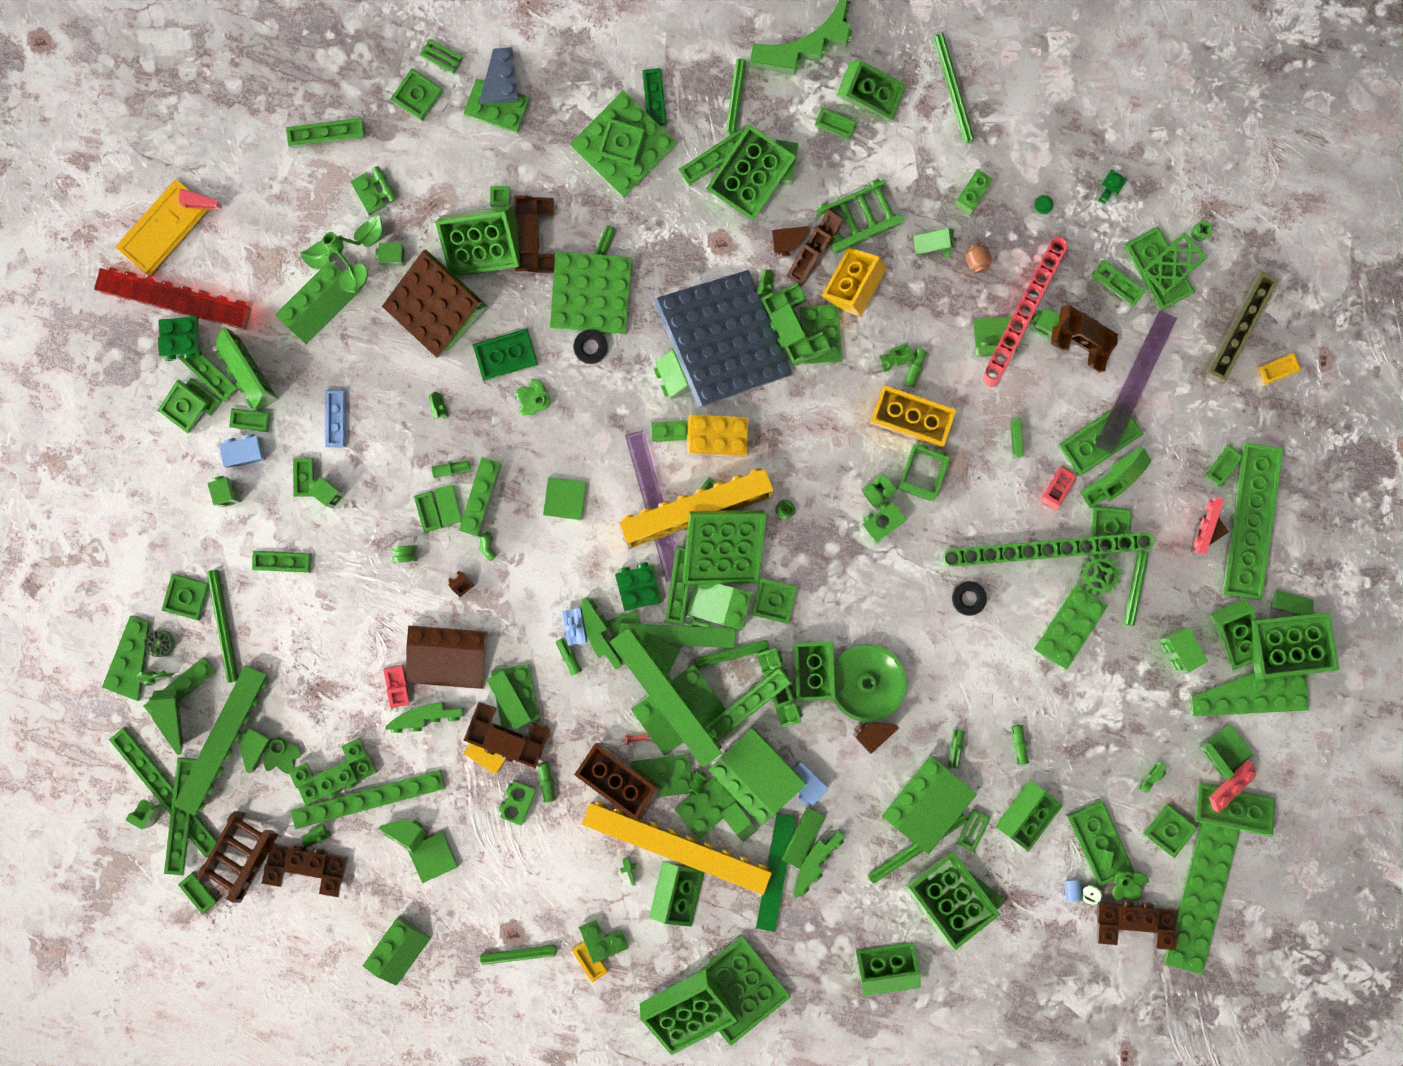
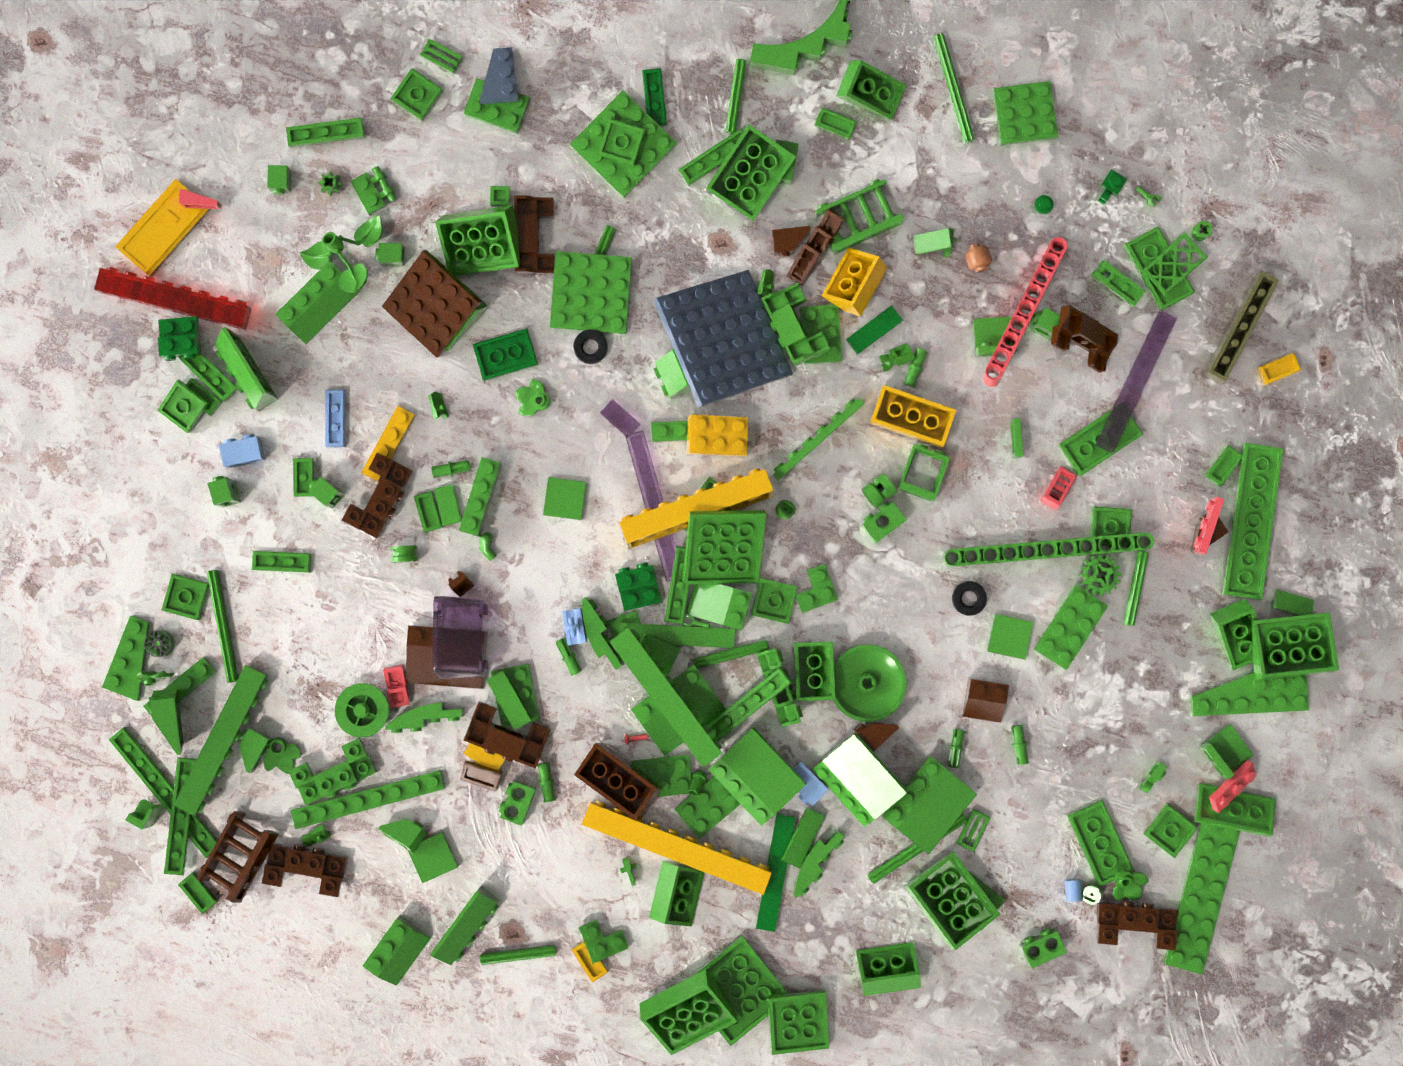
bright green tile [229,408,271,432] -> none
bright green slope [720,801,758,842] -> none
bright green brick [954,169,993,215] -> none
bright green slope [995,780,1063,852] -> none
bright green slope [1080,446,1151,509] -> none
bright green tile [1100,849,1114,871] -> none
bright green brick [1160,627,1208,673] -> none
none -> bright green brick [267,165,291,195]
none -> bright green gear [318,171,343,197]
none -> bright green wheel [334,683,389,738]
none -> reddish brown bracket [341,452,413,539]
none -> yellow plate [361,406,415,482]
none -> bright green slope [430,886,499,965]
none -> clear purple windscreen [433,596,488,679]
none -> tile [460,760,502,792]
none -> clear purple slope [600,399,641,438]
none -> bright green plate [767,990,829,1055]
none -> bright green plate [773,398,864,481]
none -> bright green plate [795,564,838,613]
none -> slope [812,733,908,827]
none -> green tile [846,305,903,355]
none -> reddish brown slope [962,679,1009,723]
none -> bright green tile [987,614,1033,660]
none -> bright green plate [993,81,1058,146]
none -> bright green brick [1019,928,1067,969]
none -> bright green hand [1136,186,1161,207]

